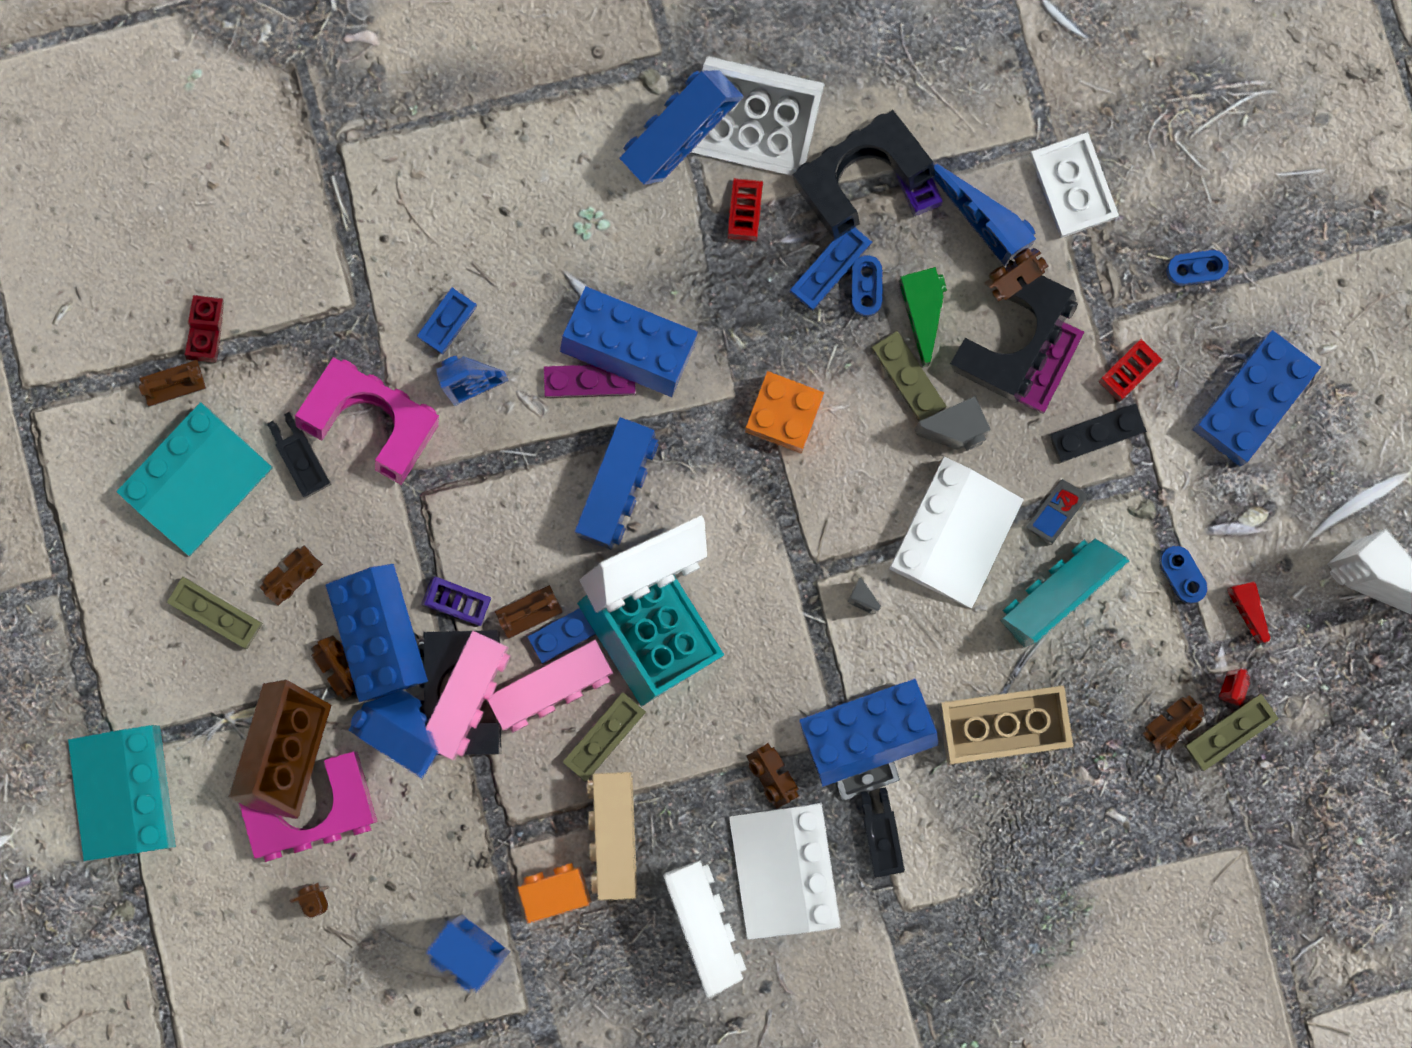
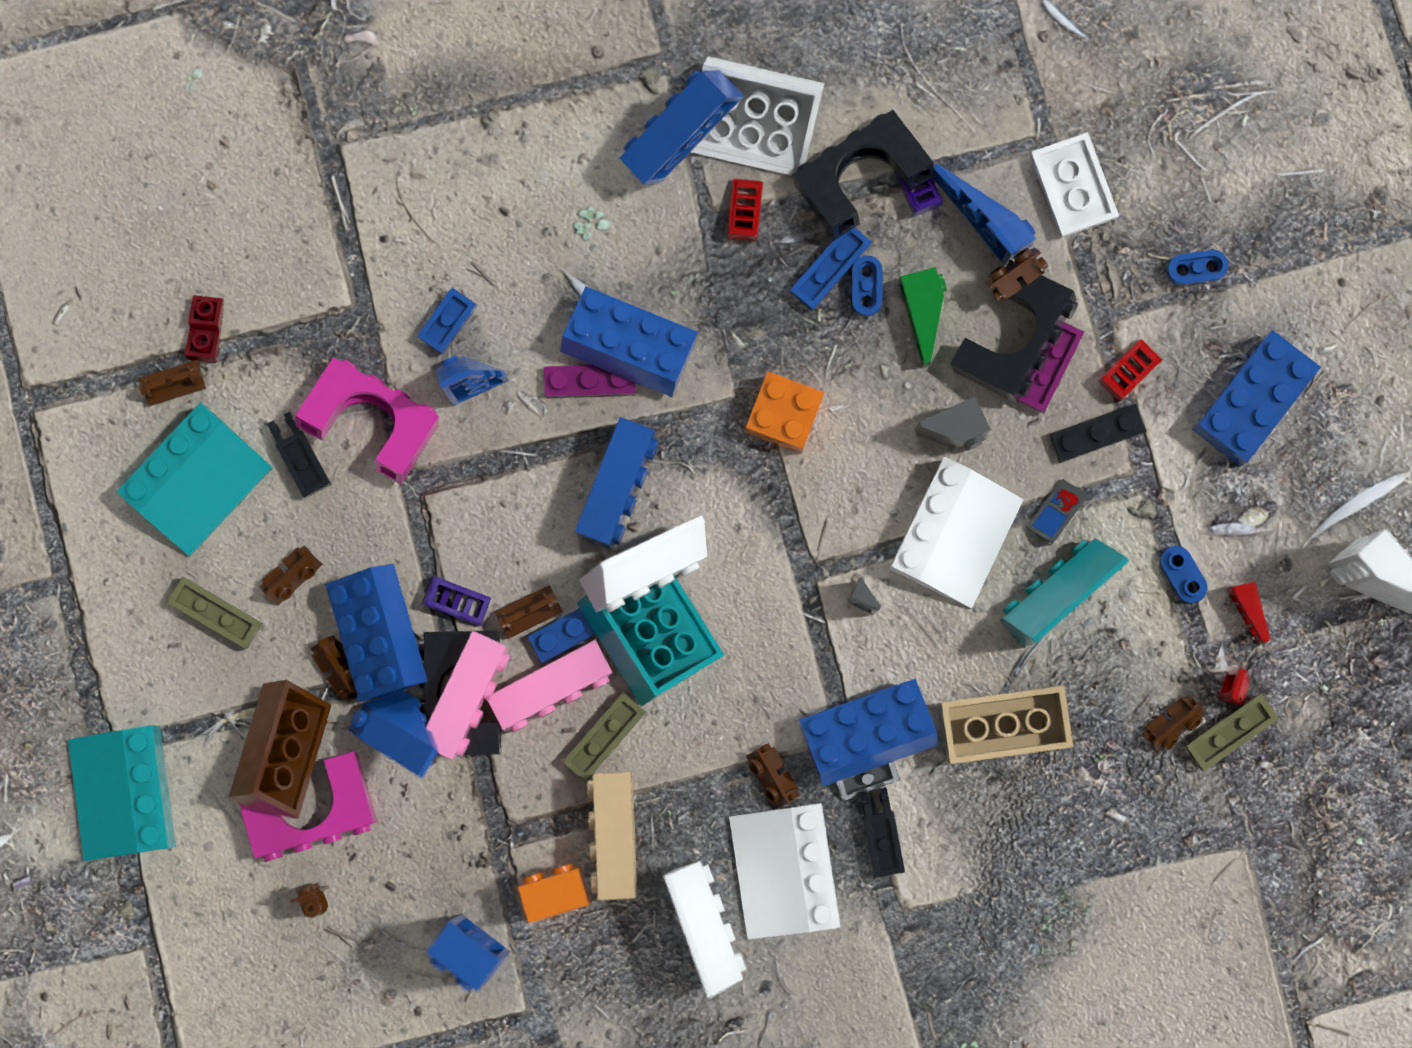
olive plate [871,331,947,421] -> none

